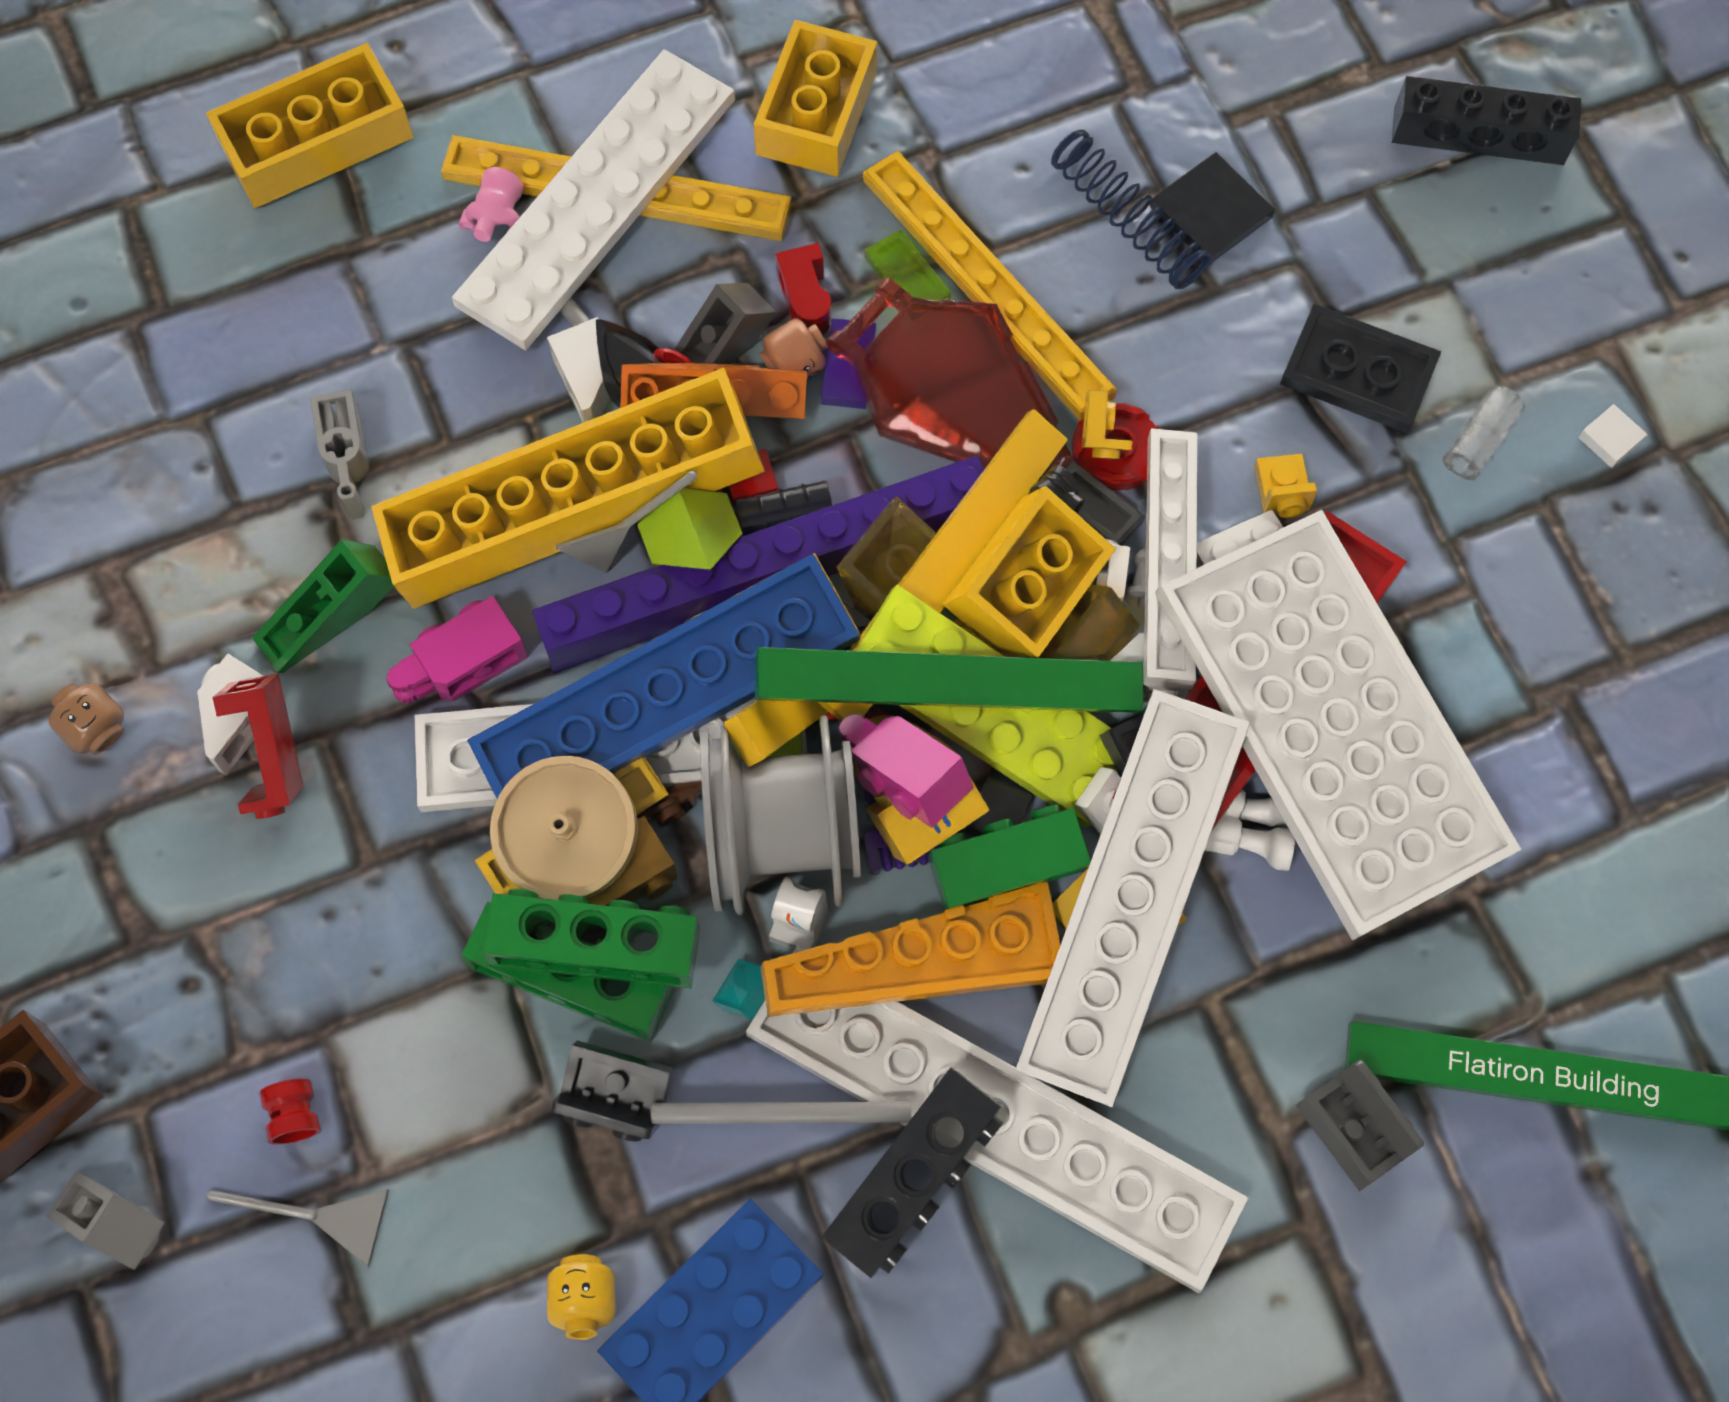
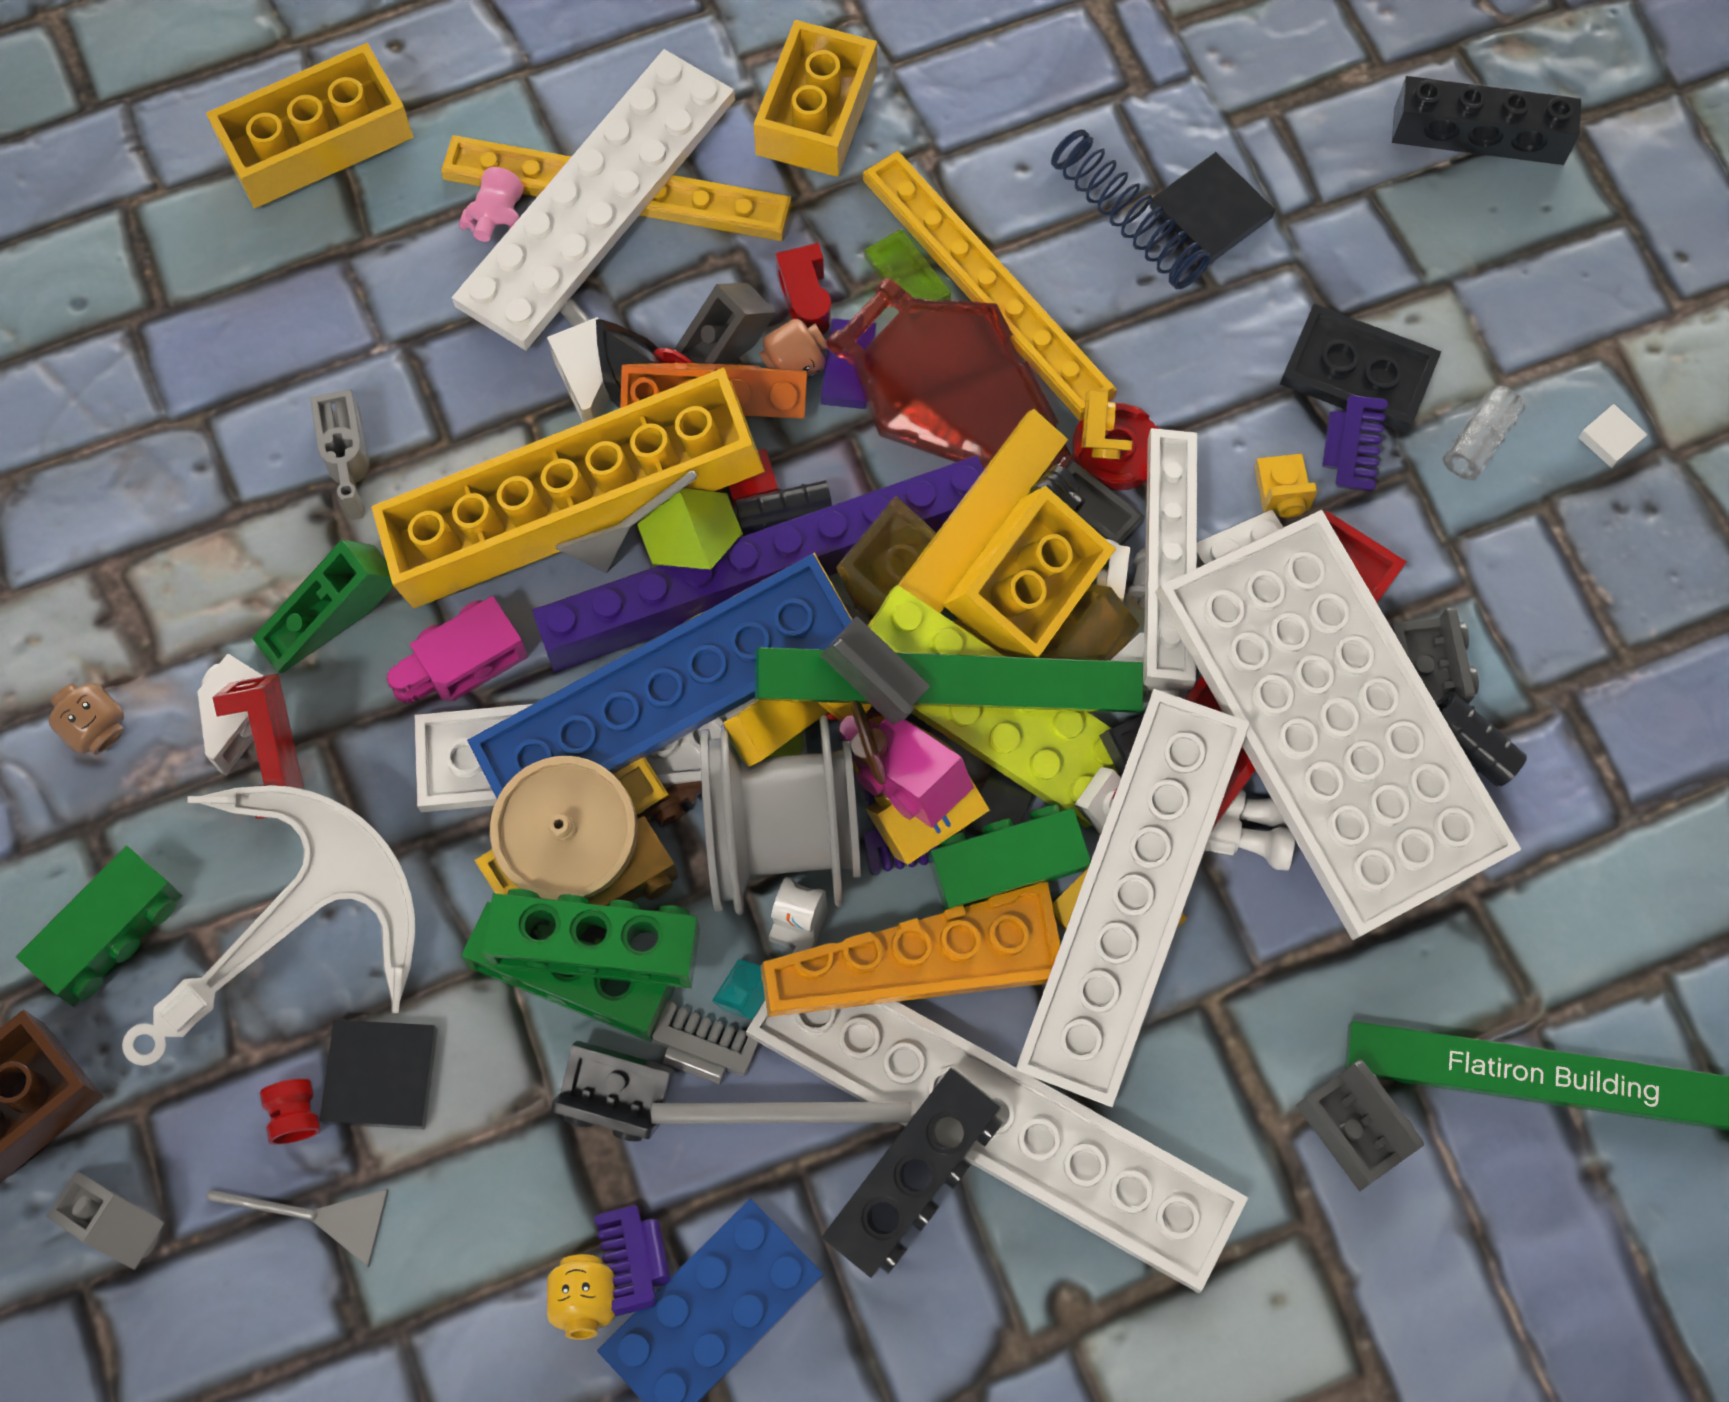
none -> green brick [16,845,183,1007]
none -> white piece [122,785,415,1066]
none -> black tile [319,1020,438,1130]
none -> dark purple piece [594,1205,670,1316]
none -> light grey piece [652,1001,759,1085]
none -> dark grey panel [820,616,930,725]
none -> reddish brown piece [851,700,888,785]
none -> dark purple piece [1322,395,1388,492]
none -> dark grey bracket [1391,607,1479,704]
none -> black axle [1436,692,1527,786]

